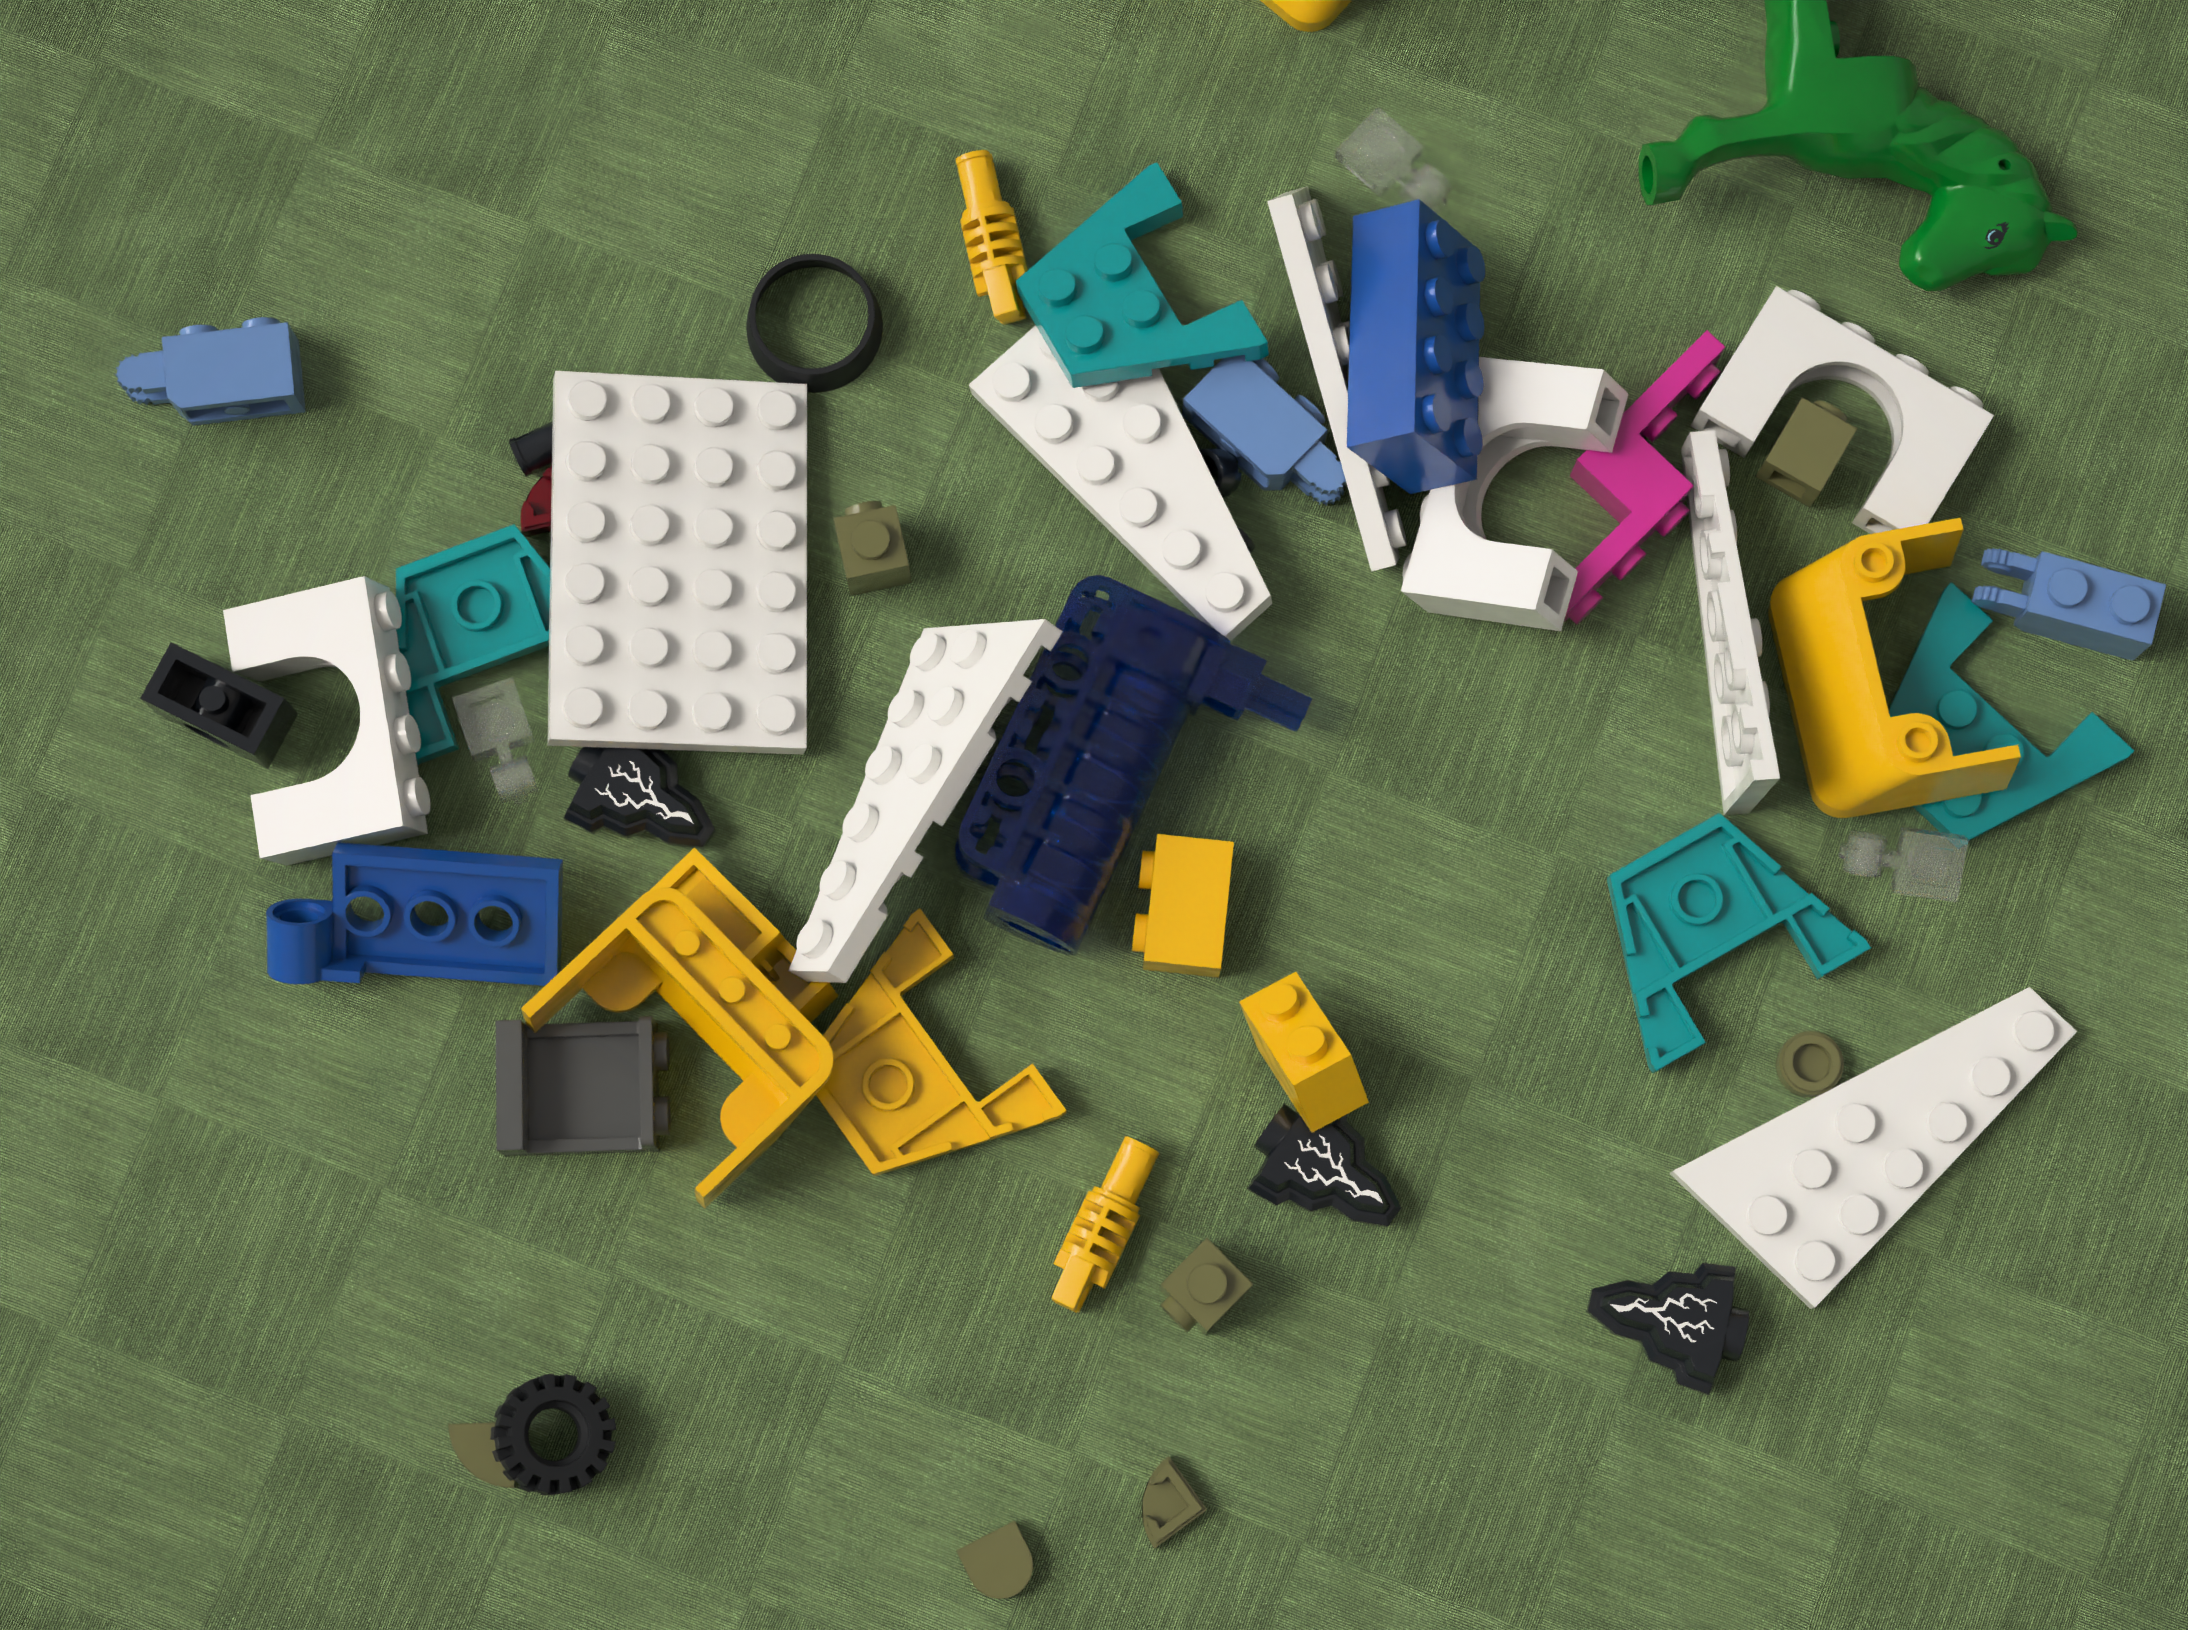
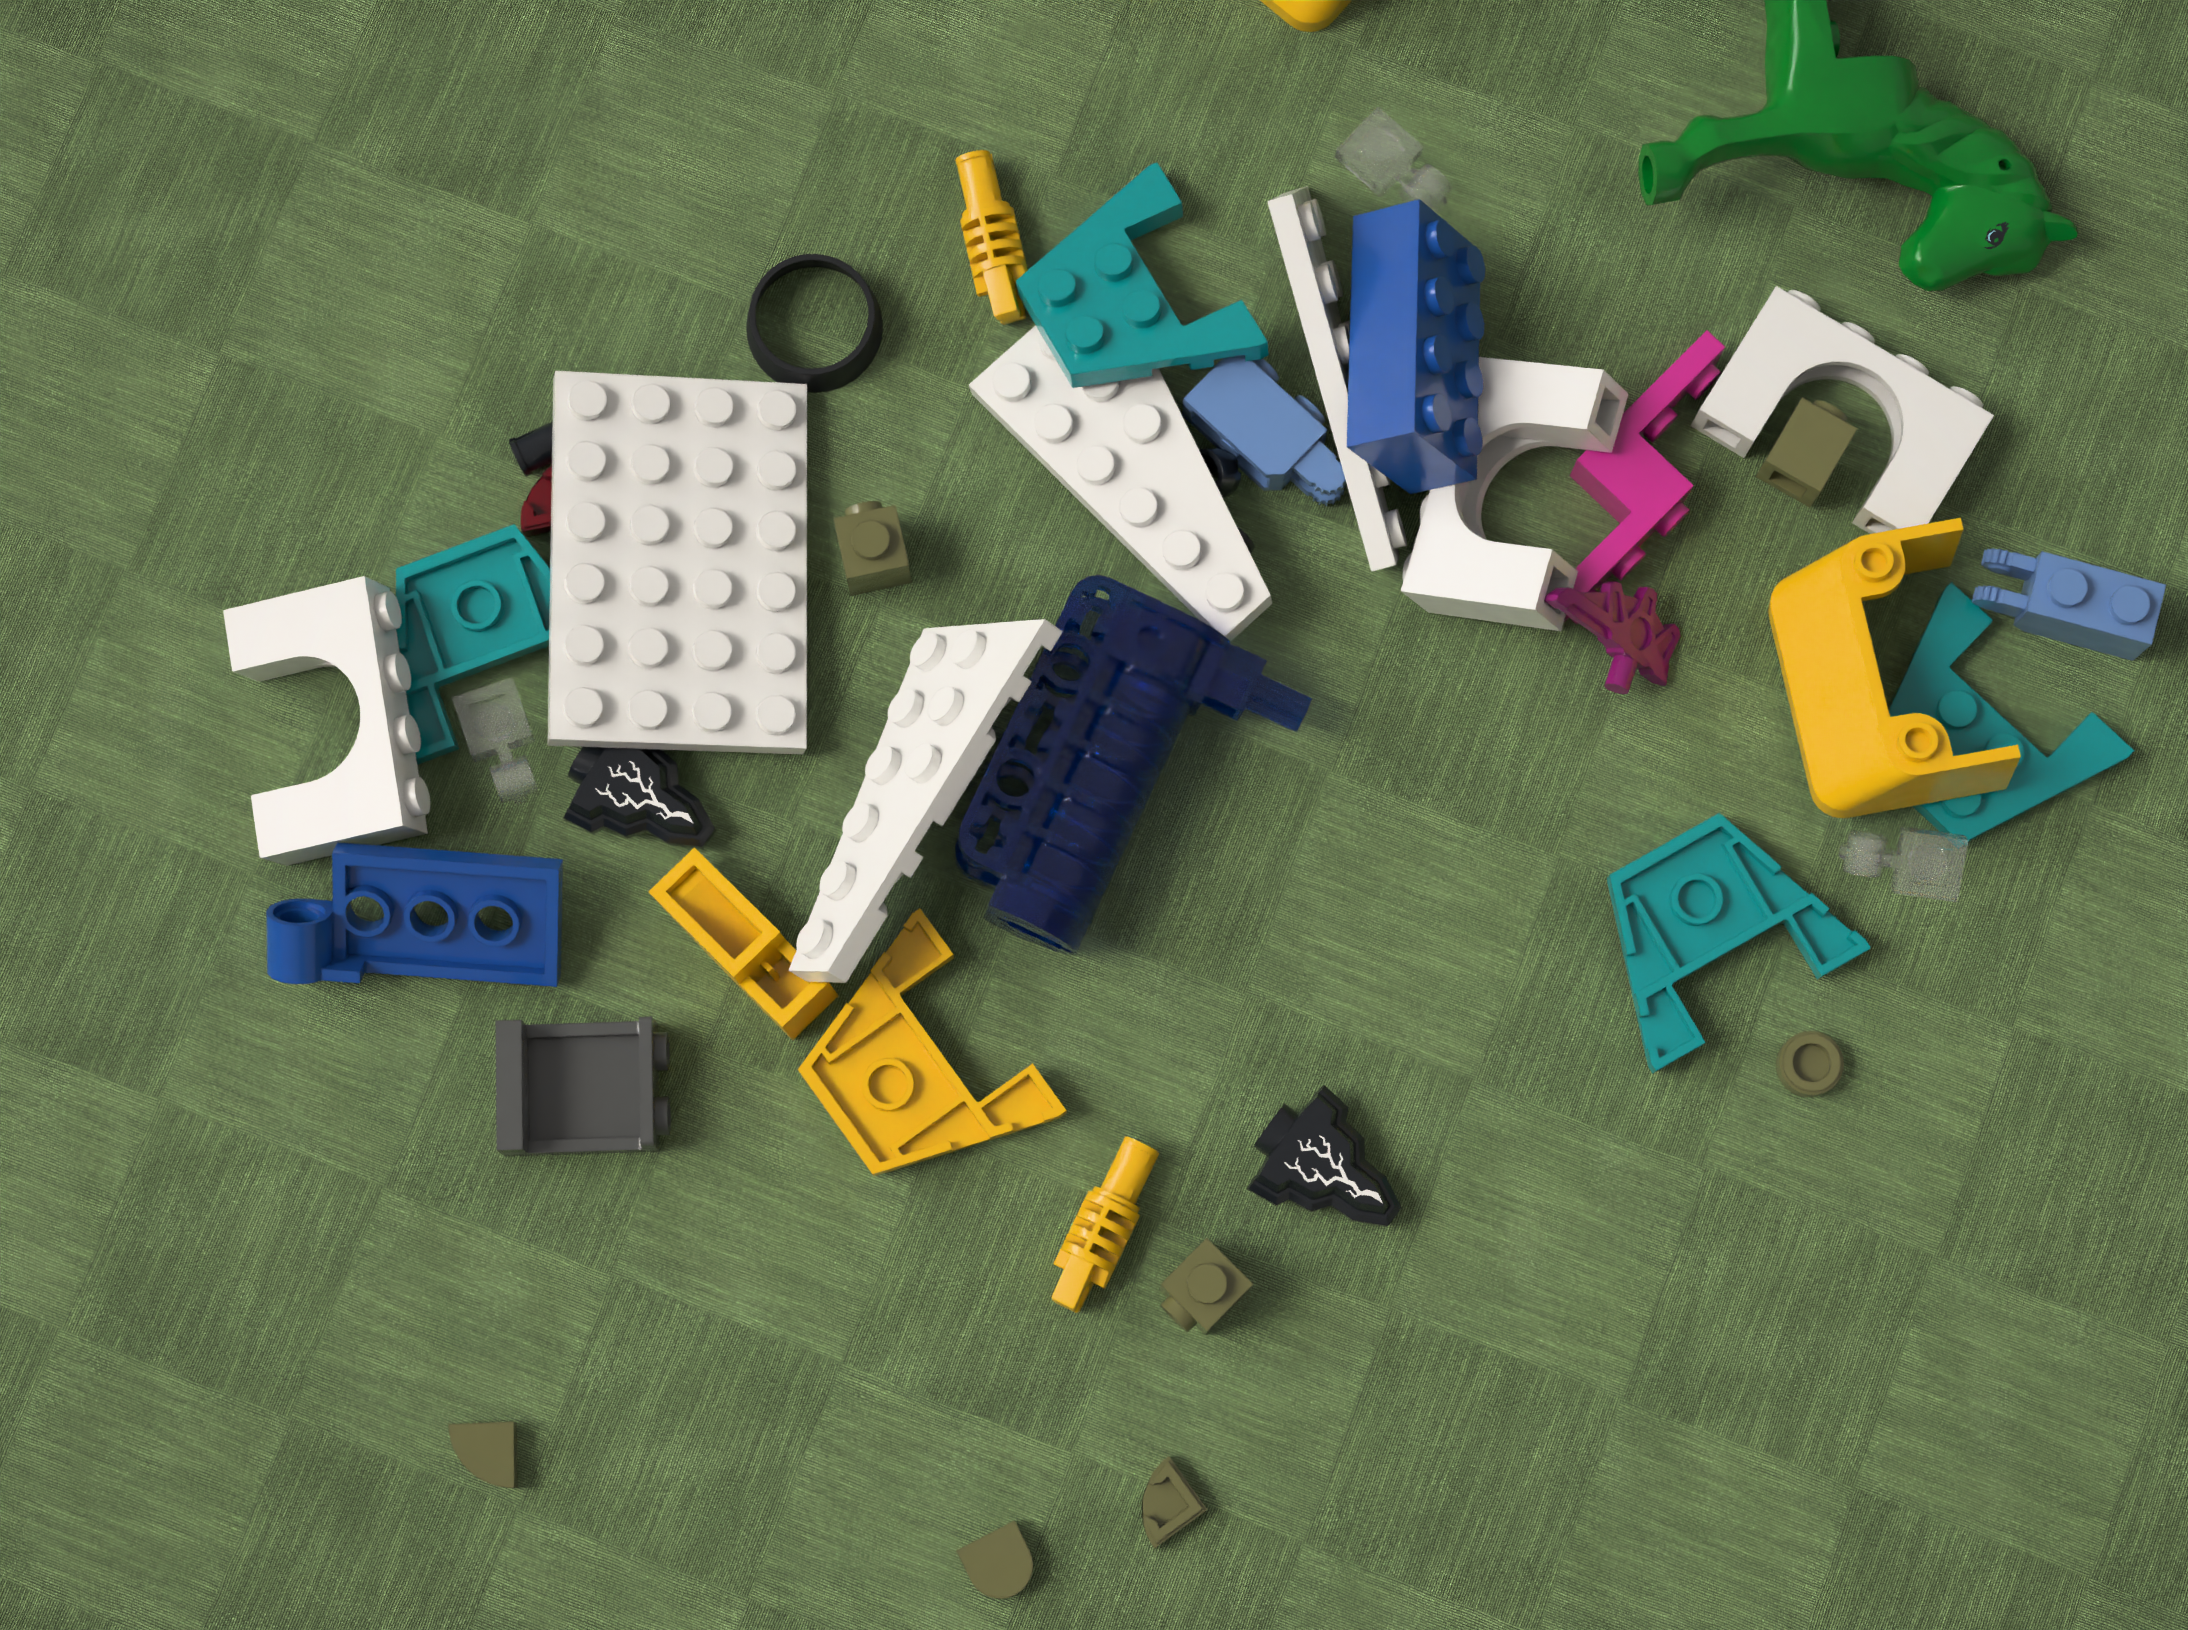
medium blue hinge [115,317,306,426] -> none
black brick [140,642,298,769] -> none
black tyre [490,1374,616,1495] -> none
yellow windscreen [521,887,834,1209] -> none
yellow piece [1132,834,1234,978] -> none
yellow piece [1239,971,1369,1133] -> none
black rock [1586,1263,1749,1395] -> none
white wing [1669,987,2077,1309] -> none
white wing [1681,430,1780,815] -> none
none -> magenta piece [1544,582,1681,694]

